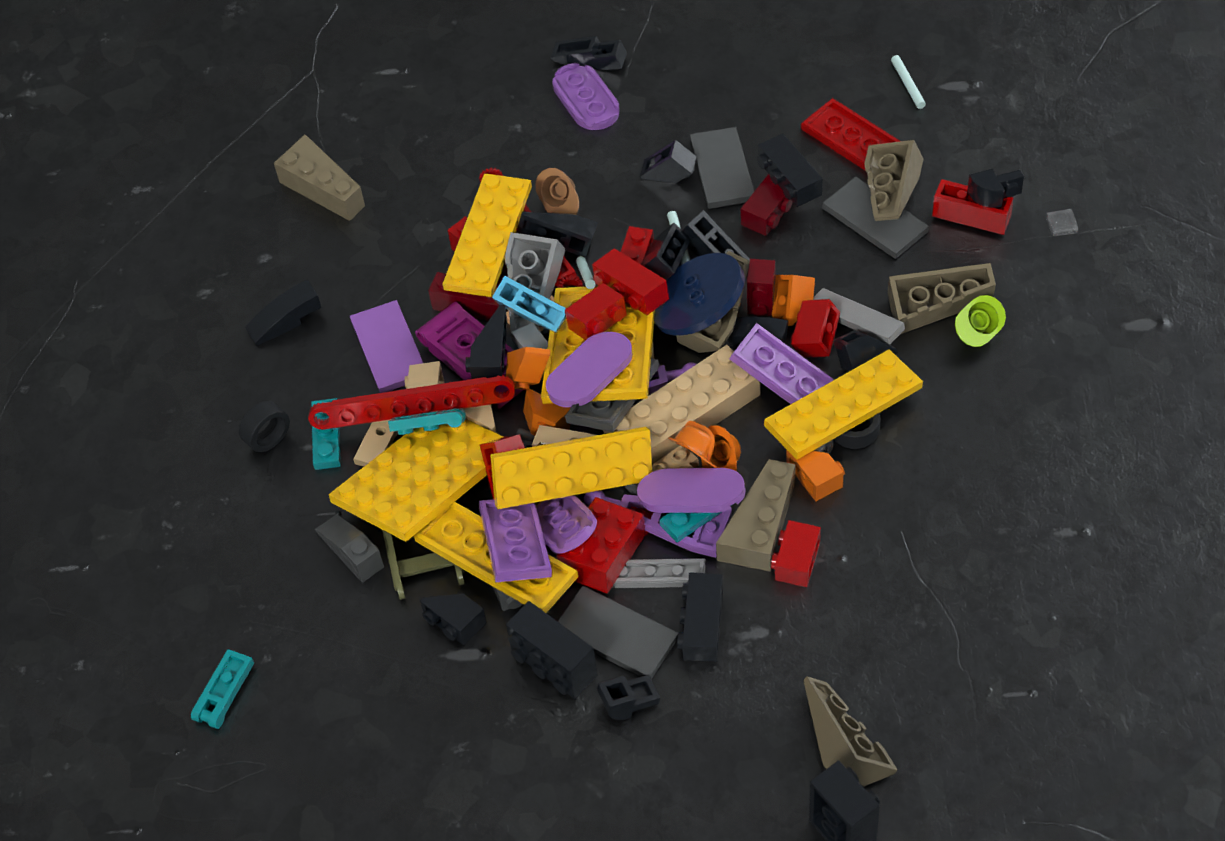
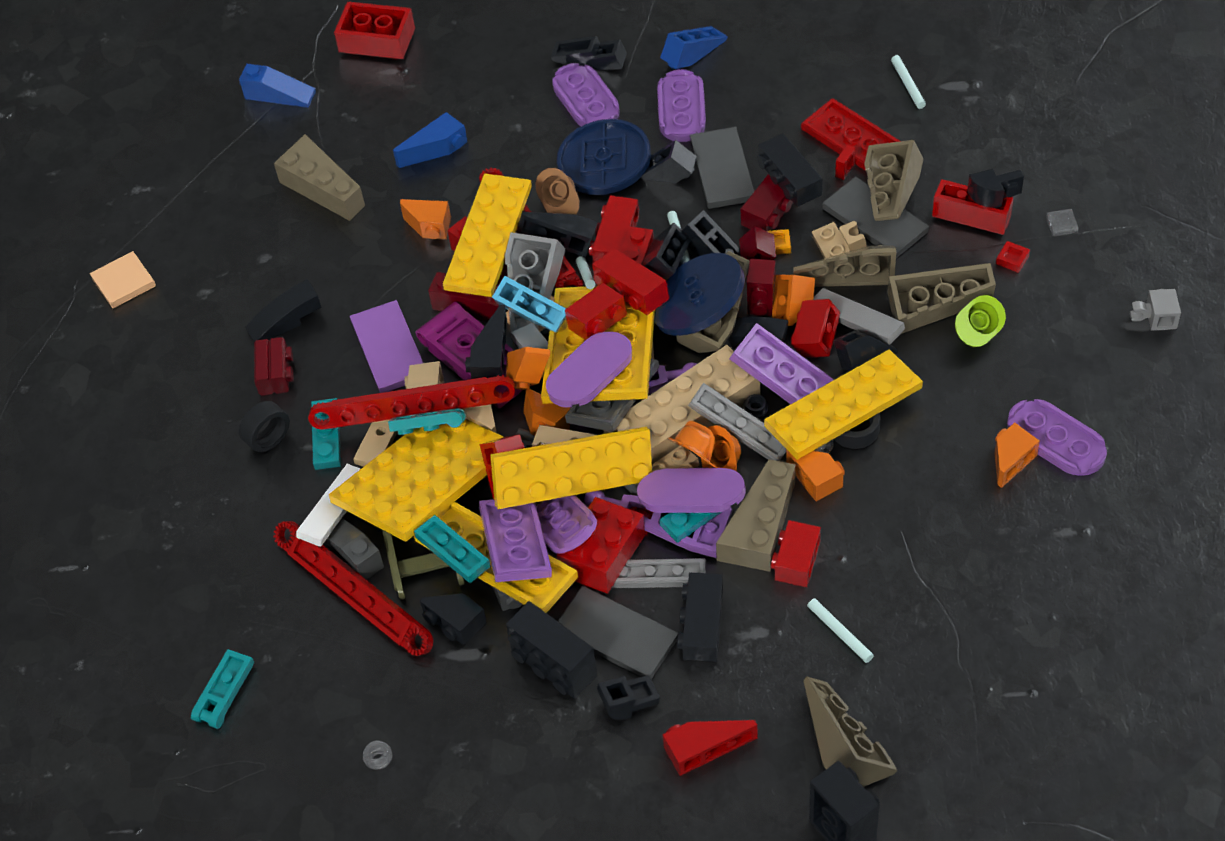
none -> light nougat tile [90,251,156,309]
none -> blue slope [239,64,316,108]
none -> dark red brick [254,337,294,396]
none -> red plate [273,521,433,656]
none -> white tile [296,464,360,547]
none -> red brick [334,2,415,59]
none -> clear plate [363,741,392,770]
none -> blue slope [393,112,467,168]
none -> orange slope [400,199,451,239]
none -> teal plate [414,515,491,583]
none -> dark blue plate [557,119,651,195]
none -> red brick [589,196,639,263]
none -> medium lavender tile [657,70,706,142]
none -> blue slope [660,26,728,69]
none -> red slope [662,720,758,776]
none -> light grey tile [688,383,786,461]
none -> dark red brick [739,226,776,261]
none -> black plate [743,394,769,419]
none -> light orange tile [767,229,791,255]
none -> dark tan wedge [793,245,896,287]
none -> light aqua bar [807,598,874,663]
none -> tan plate [812,221,867,259]
none -> red tile [835,145,856,180]
none -> orange slope [995,423,1040,488]
none -> red tile [996,241,1030,273]
none -> medium lavender tile [1007,399,1107,476]
none -> light grey brick [1130,289,1181,331]

